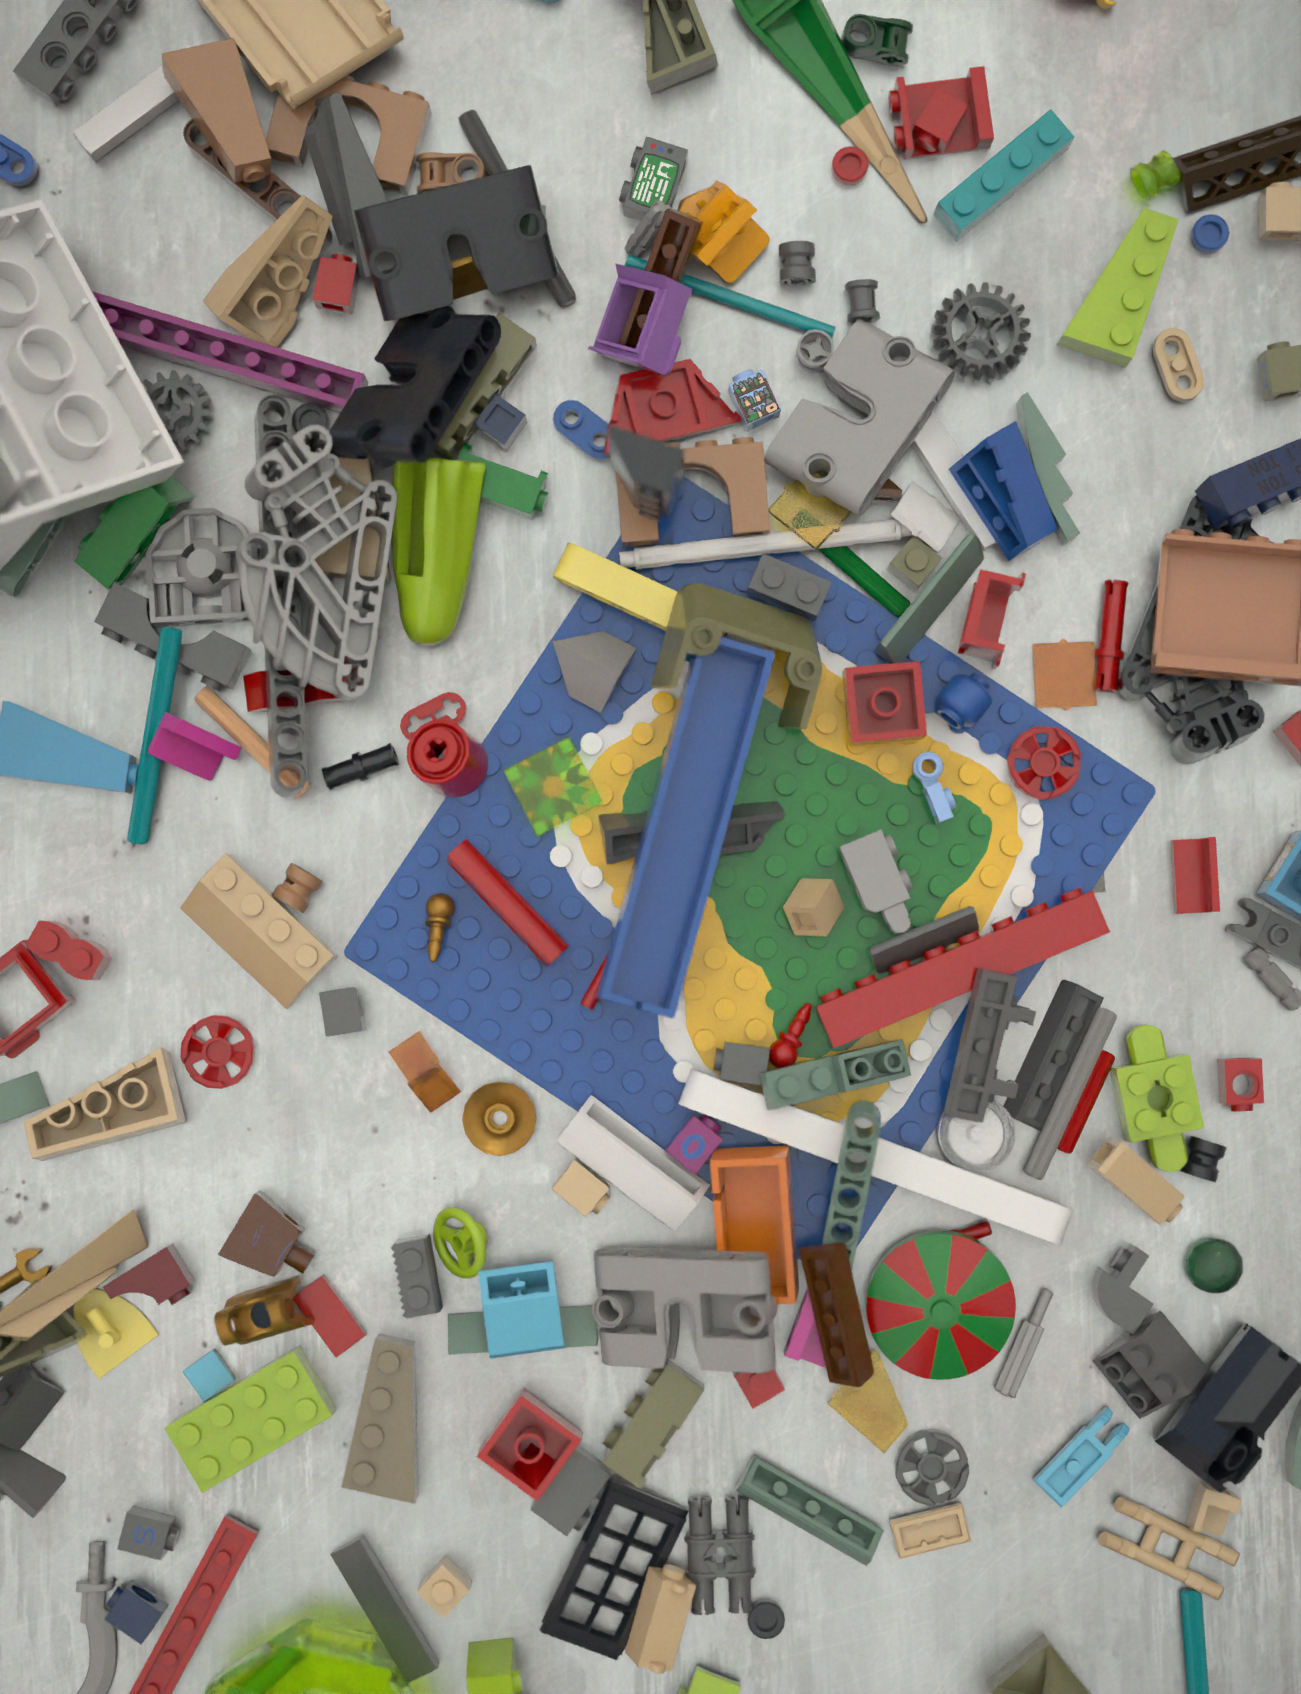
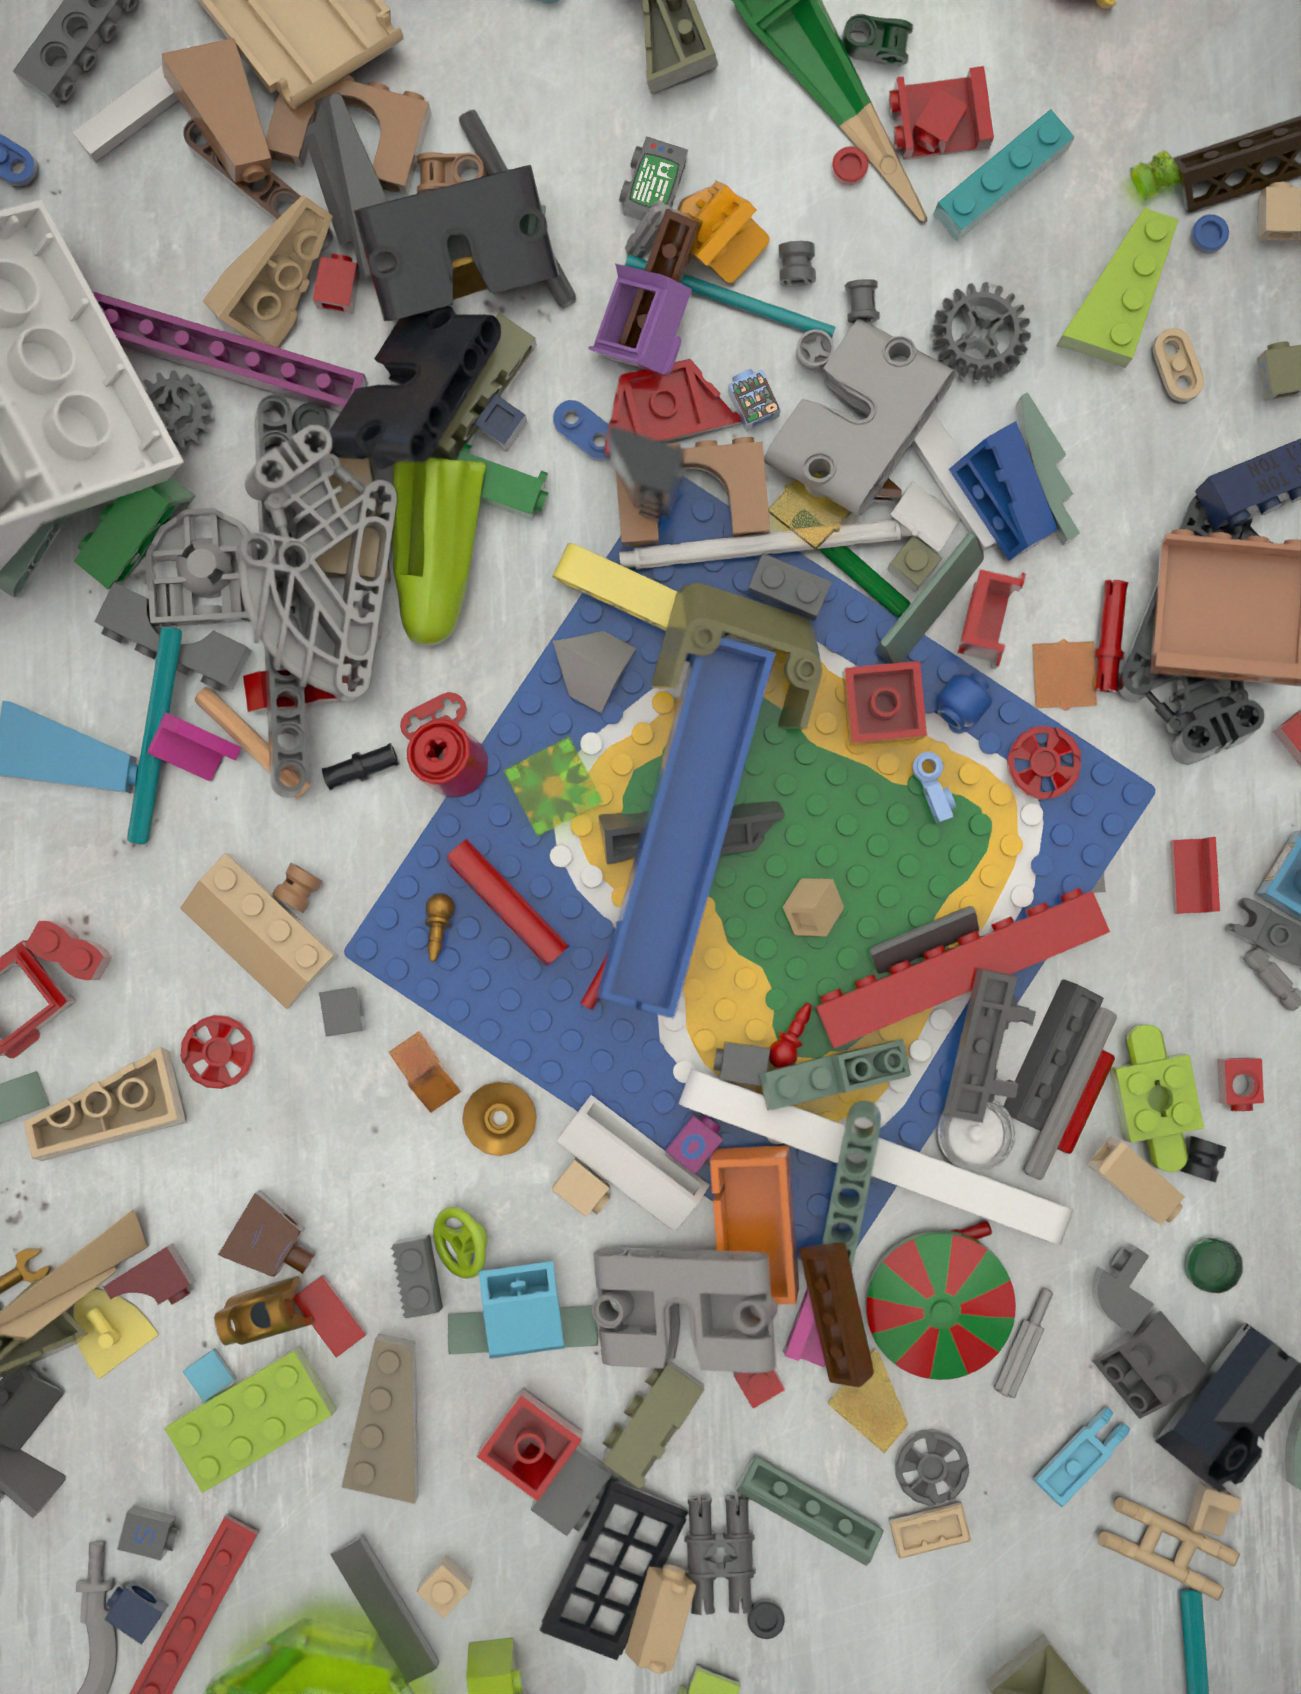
light grey hinge [838,830,913,934] -> none

